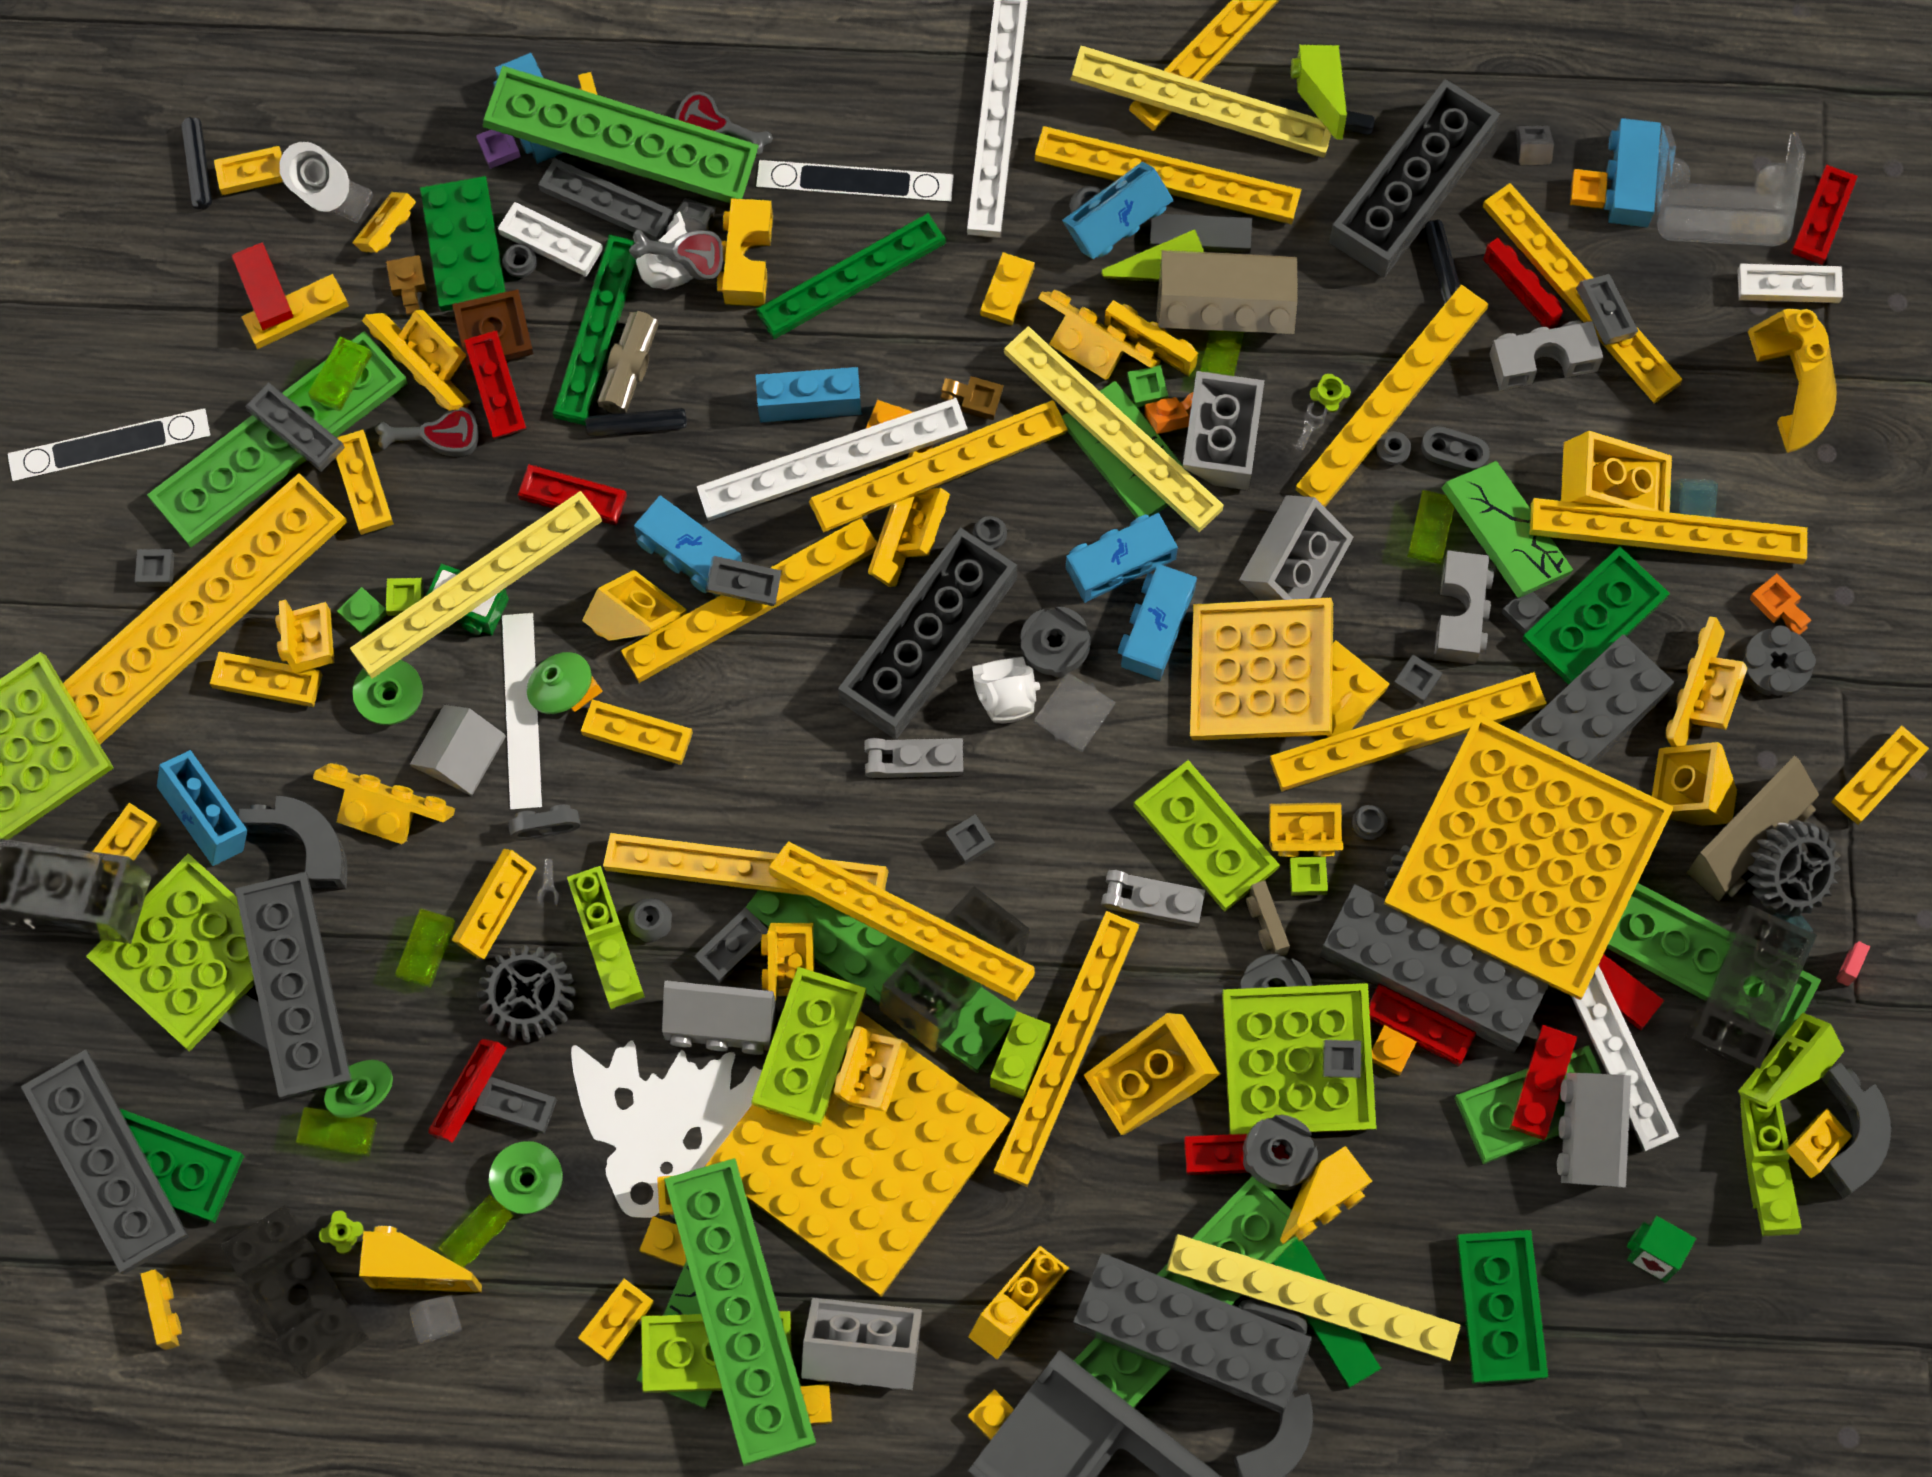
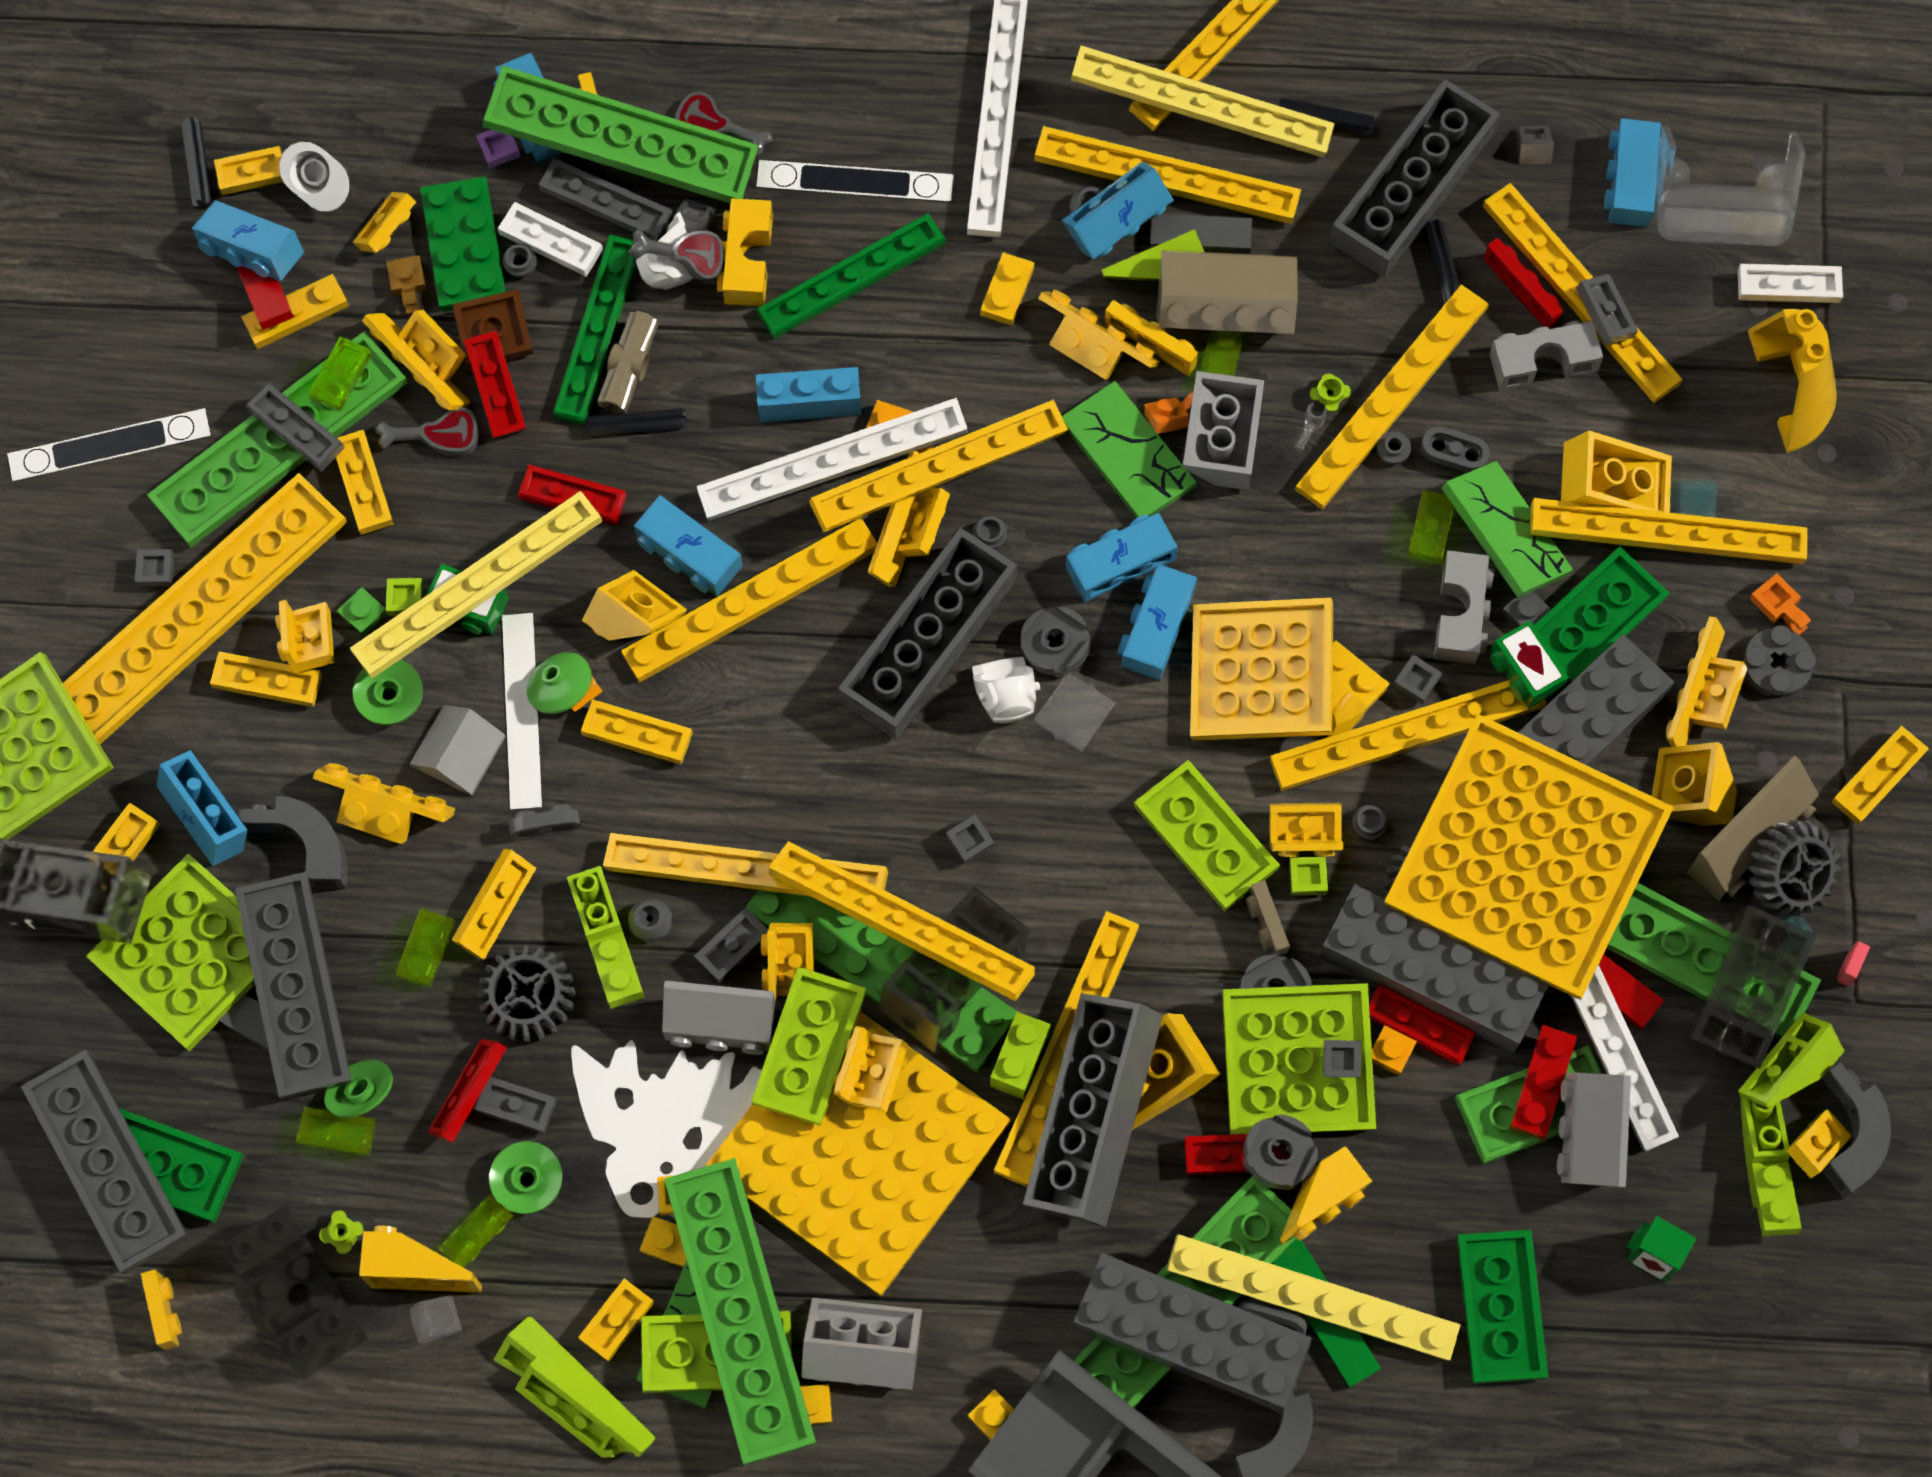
clear plate [331,180,373,223] -> none
clear hand [537,859,561,907] -> none
dark grey plate [705,556,782,606] -> none
light grey plate [864,738,963,778] -> none
pearl gold plate [940,376,1003,421] -> none
yellow slope [968,1246,1069,1360] -> none
light yellow plate [1004,326,1224,532] -> none
light grey plate [1101,870,1205,927] -> none
bright green plate [1127,365,1168,407] -> none
light grey slope [1239,495,1354,601] -> none
lime slope [1291,45,1347,140] -> none
light orange plate [1570,169,1608,209] -> none
red plate [1791,164,1858,265] -> none
none -> dark azure brick [192,200,304,281]
none -> lime wedge [493,1317,655,1458]
none -> dark grey brick [1023,993,1163,1227]
none -> brick [1490,620,1569,709]

